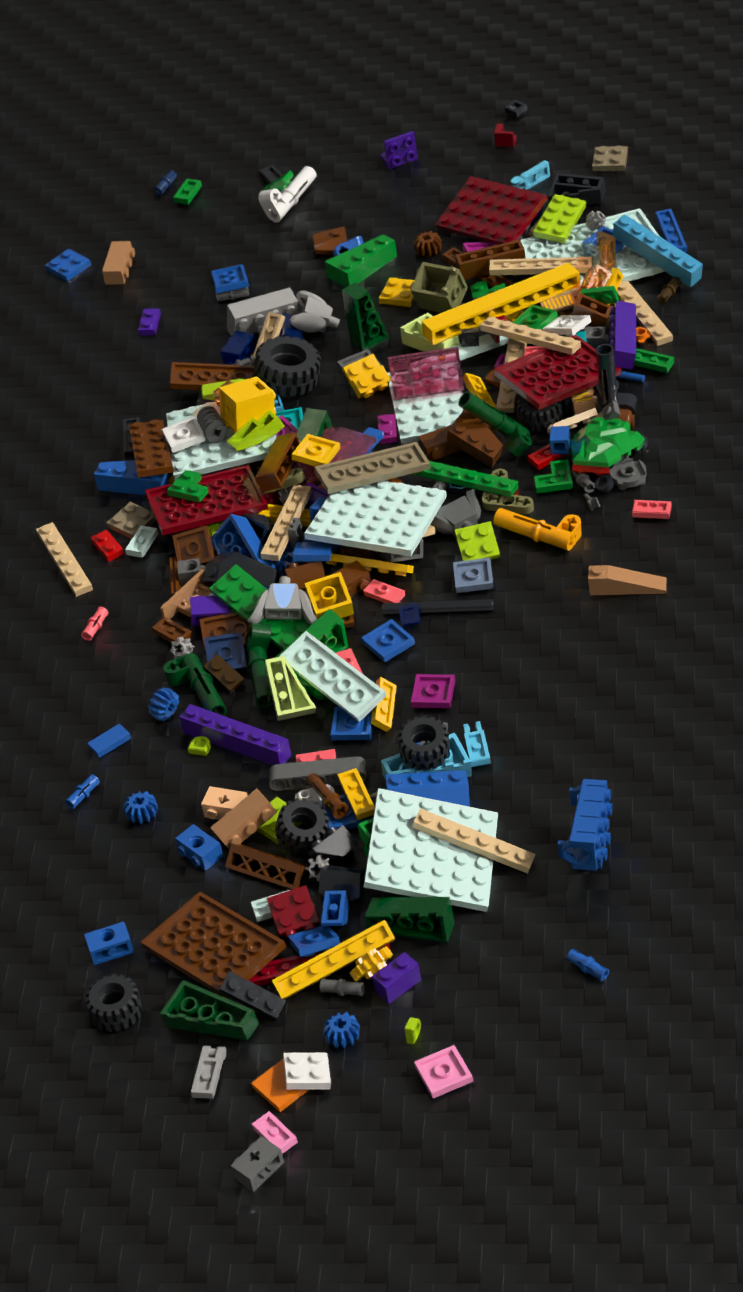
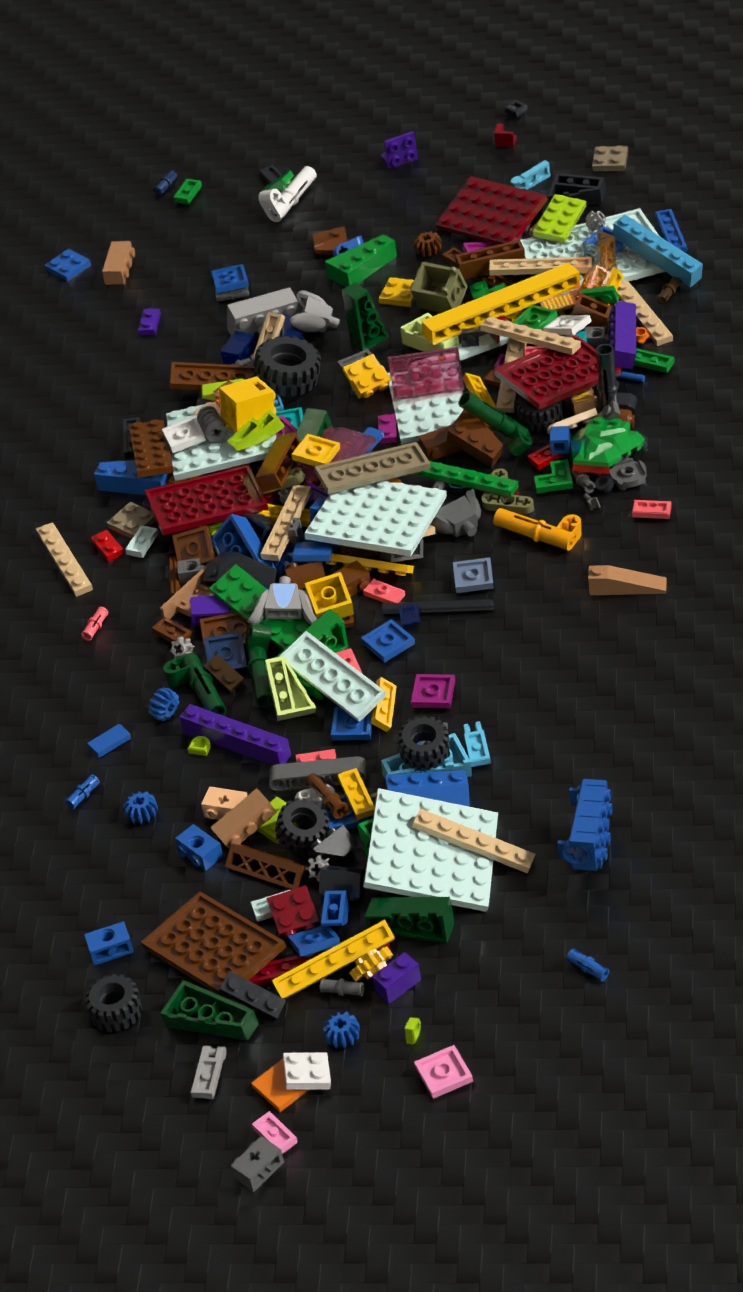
green plate [167,470,208,503] -> none
lime plate [455,521,500,561] -> none

